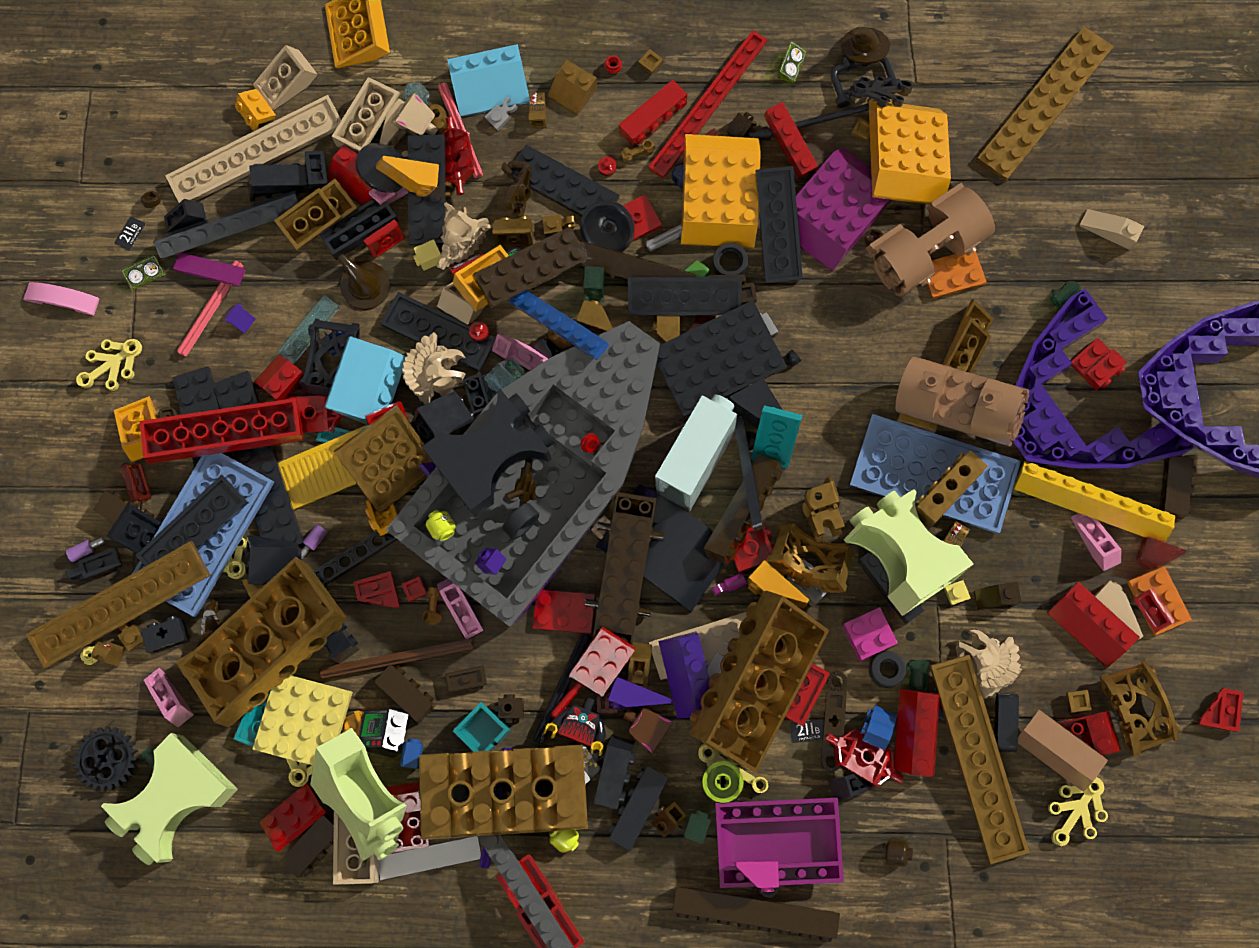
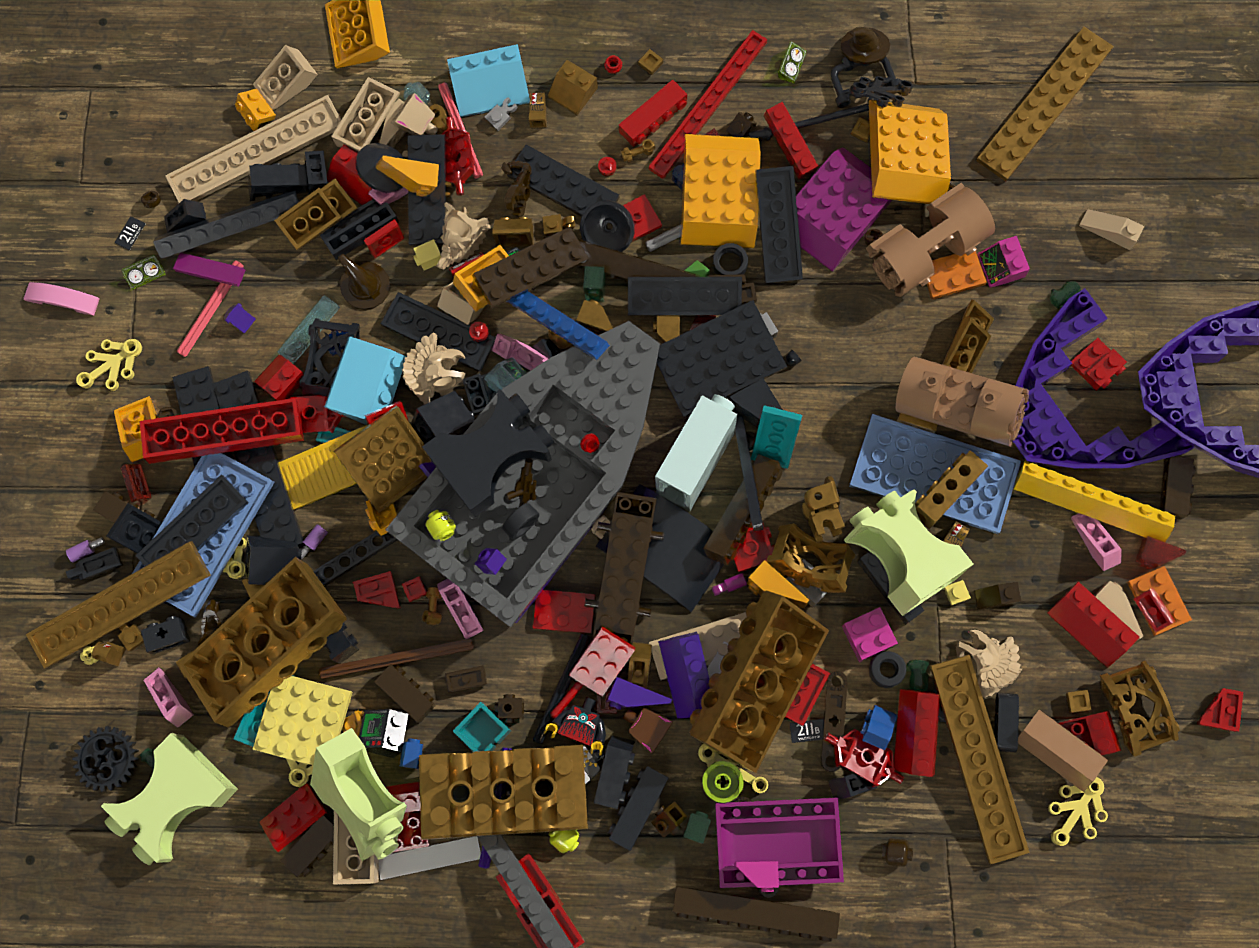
none -> slope [977,236,1030,288]

